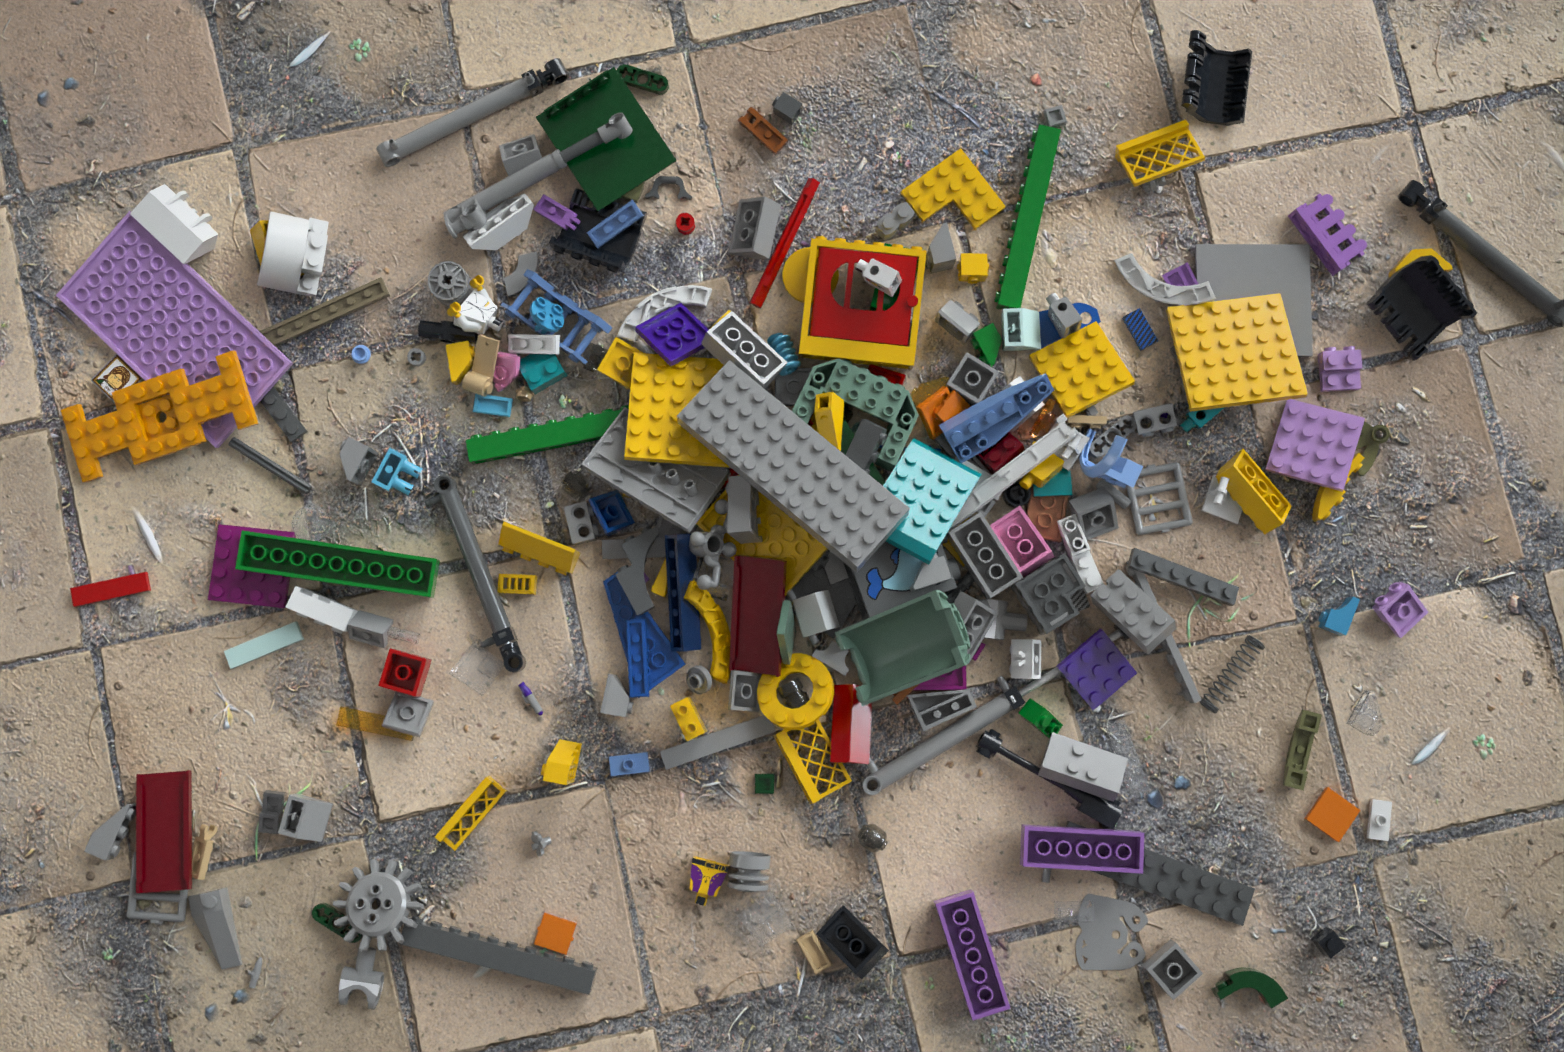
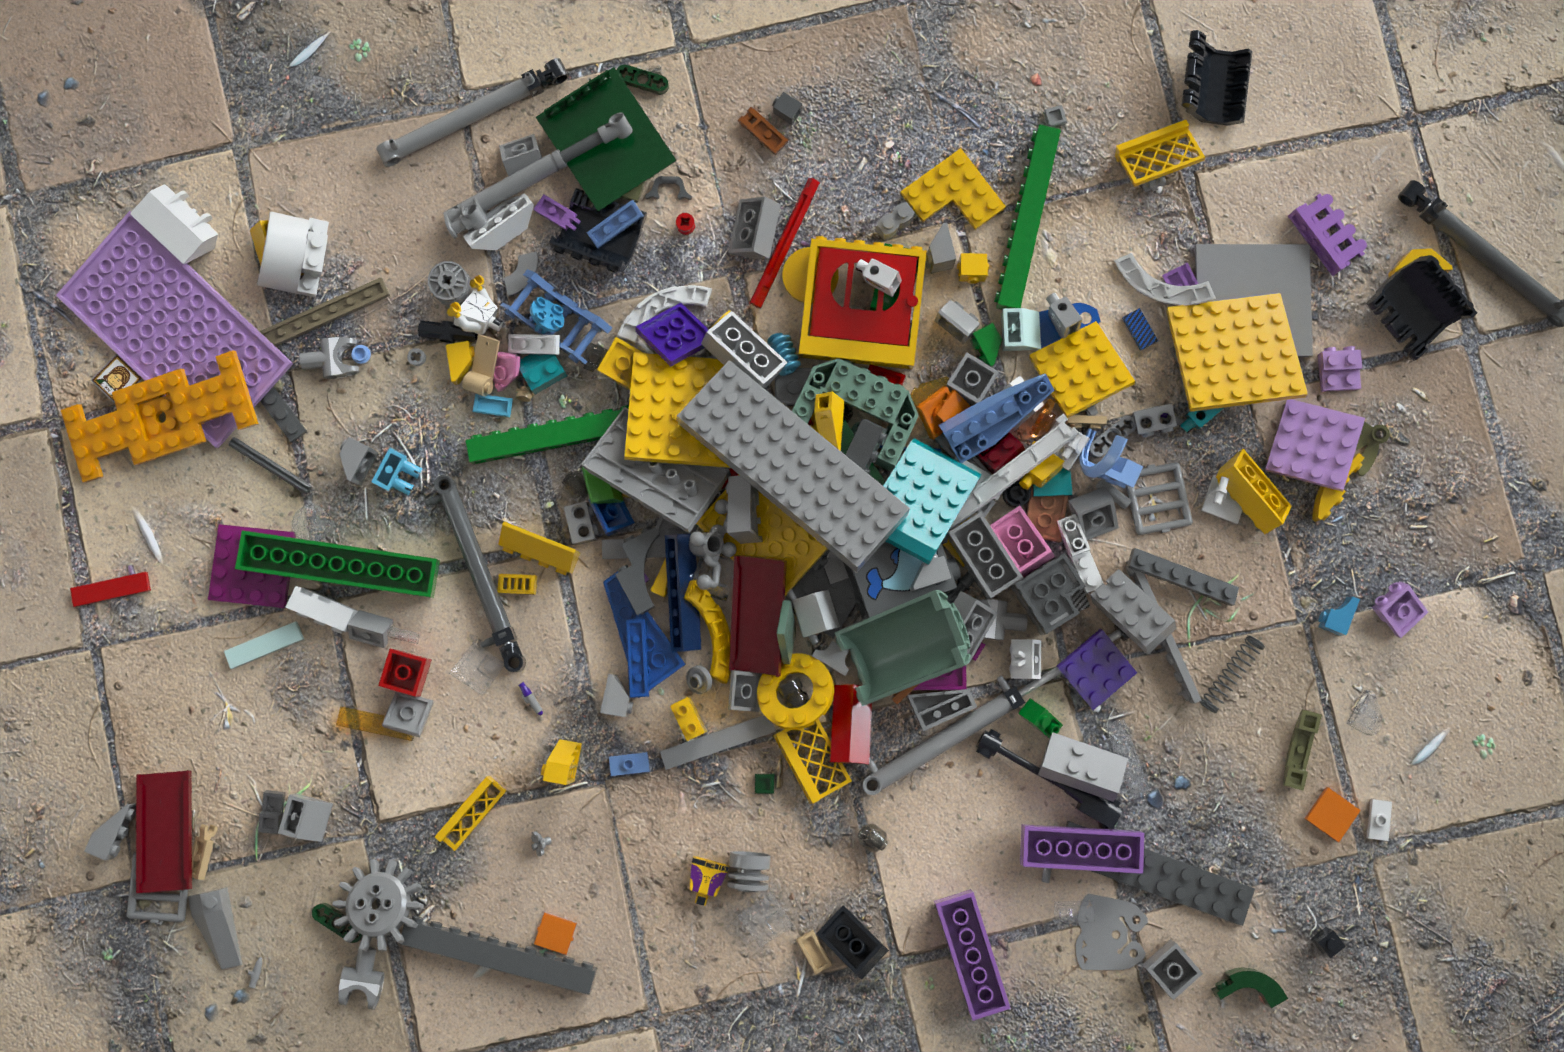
none -> light grey connector [300,337,359,379]
none -> bright green slope [582,467,623,504]

